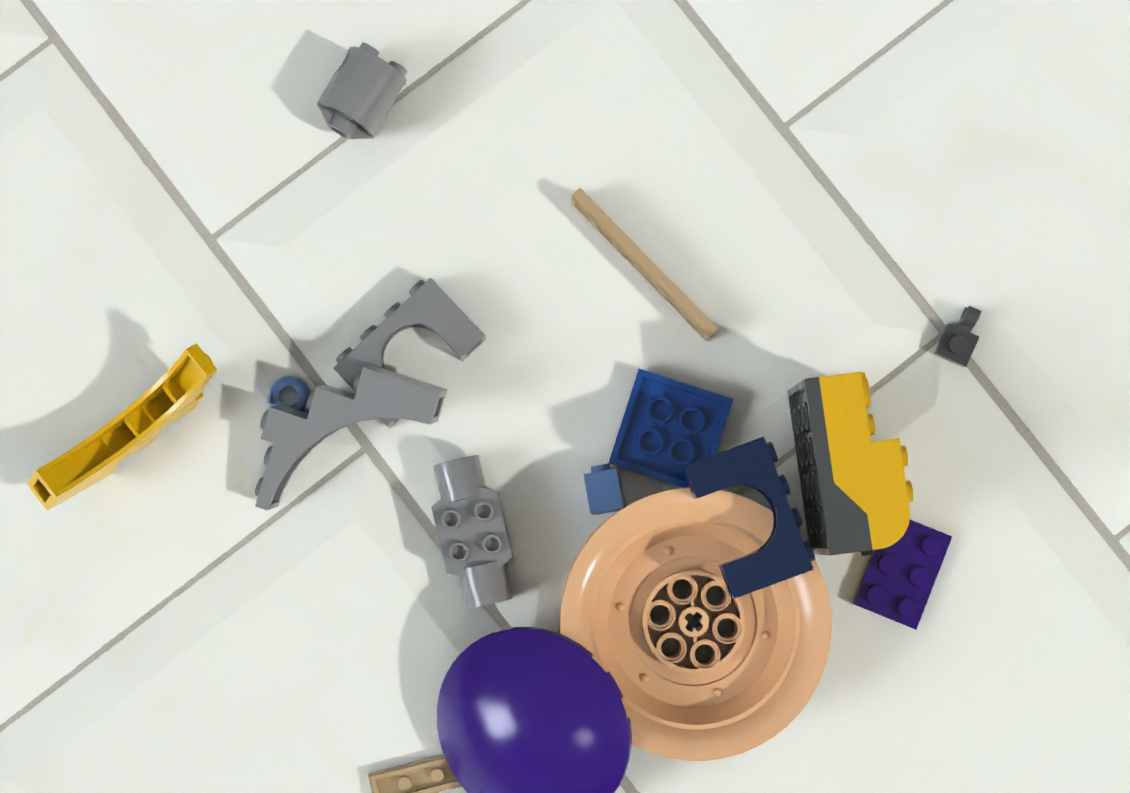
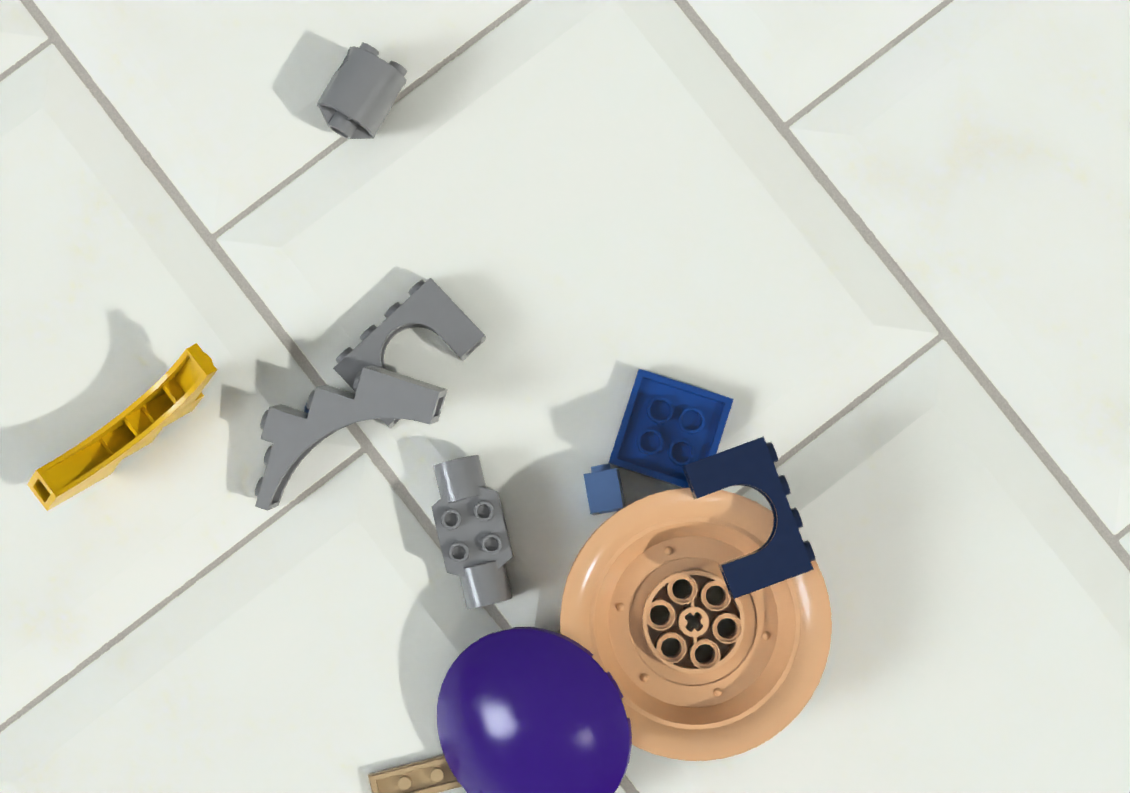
medium blue piece [267,376,311,412] -> none
tan tile [571,188,719,341] -> none
piece [787,372,913,556] -> none
dark purple plate [852,520,952,630] -> none
dark grey plate [934,306,981,367] -> none

